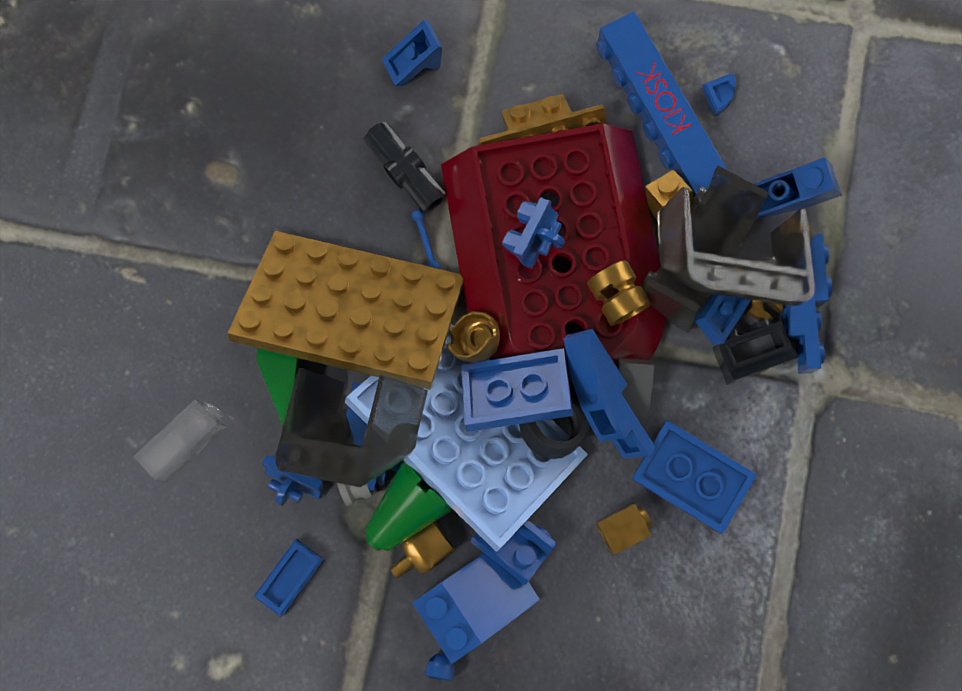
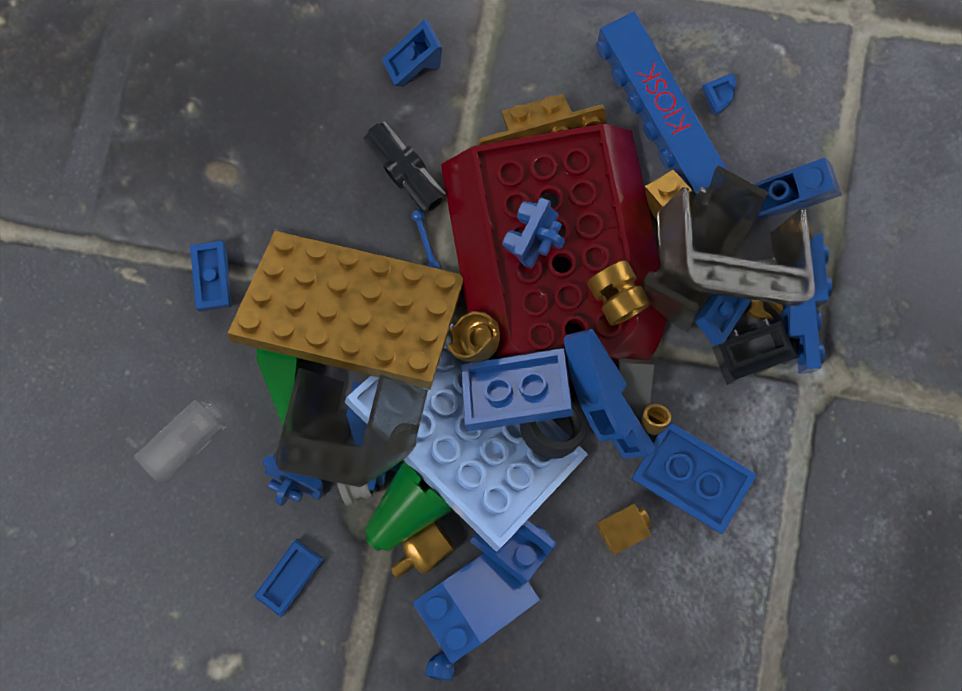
none -> blue plate [190,241,232,312]
none -> pearl gold hinge [642,404,671,435]

